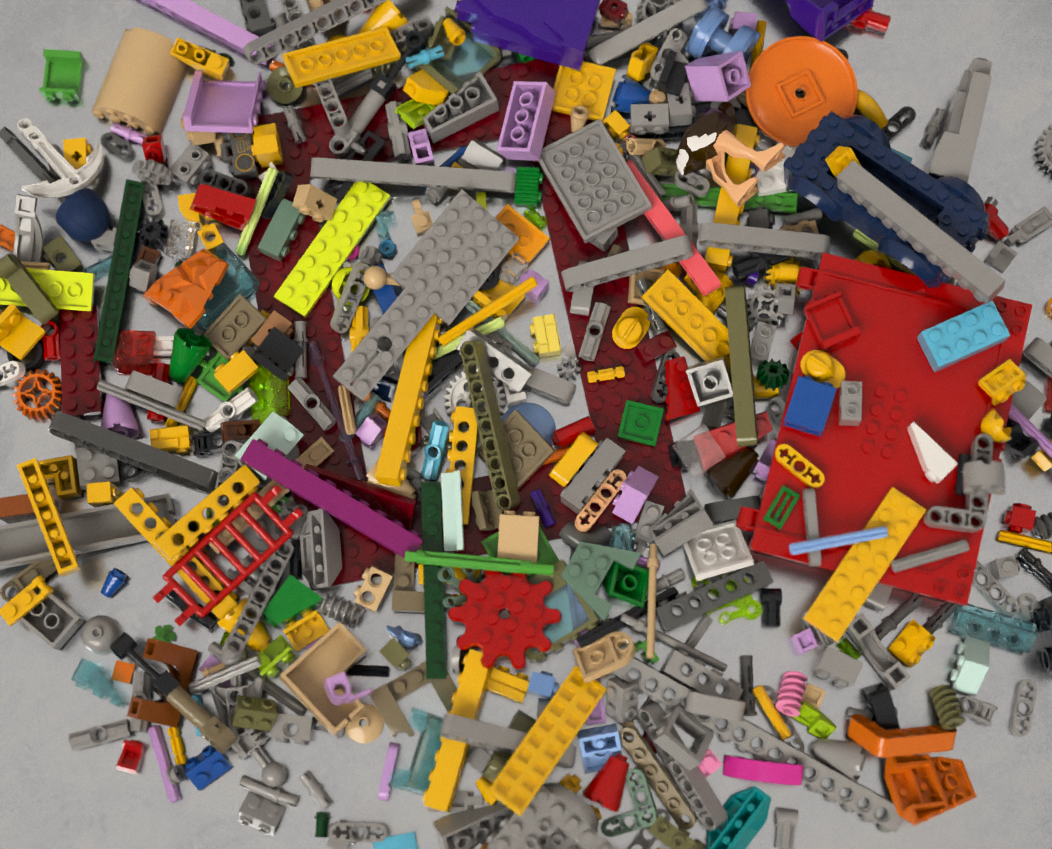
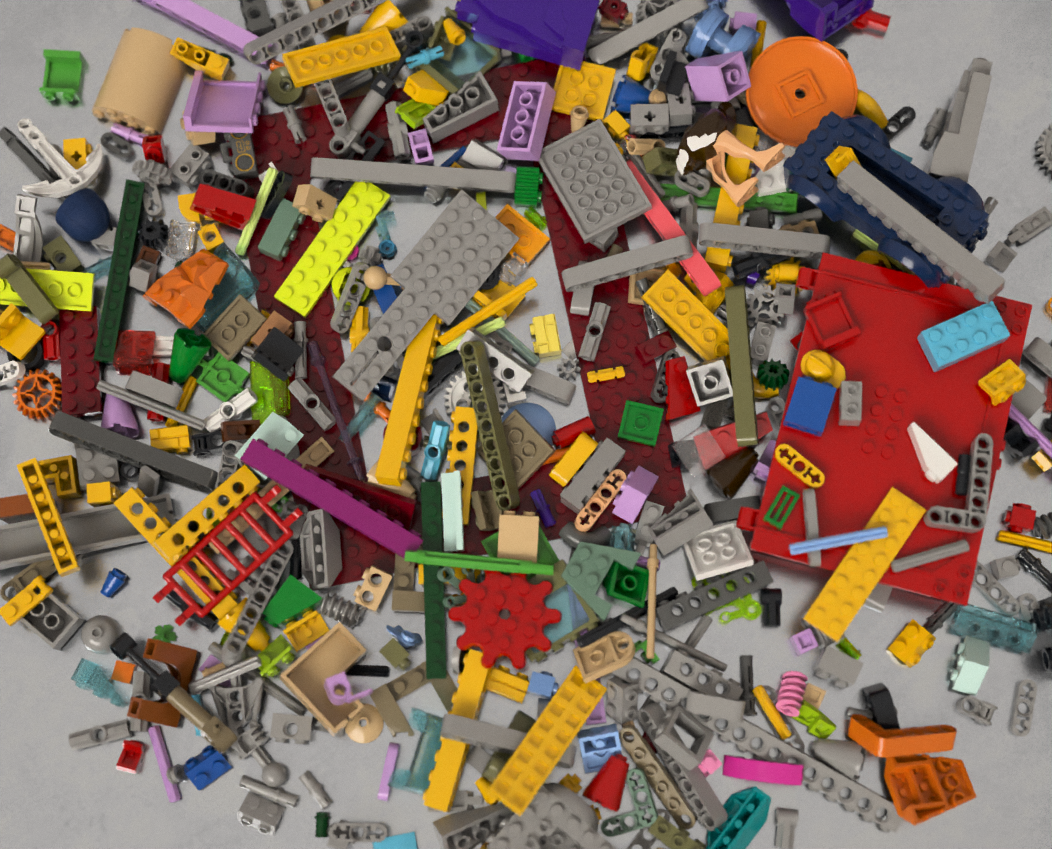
yellow axle [167,726,187,765] -> none
tan pin [214,133,226,158] -> none
yellow brick [214,350,259,395] -> none
olive bracket [231,695,277,731] -> none
yellow brick [251,123,284,168] -> none
tan axle [338,385,356,435] -> none
lavender brick [355,413,388,446] -> none
tan plate [411,199,433,235] -> none
lavender brick [519,268,549,301] -> none
yellow piece [612,307,650,349] -> none
light grey axle [646,568,686,598] -> none
light grey arch [846,613,911,691] -> none
dark grey pin [875,593,923,641] -> none
olive piece [930,684,966,730] -> none
light grey brick [963,461,1005,498] -> none
yellow hair [981,409,1012,443] -> none
red piece [984,203,1009,240] -> none
none -> light grey tile [137,465,160,497]

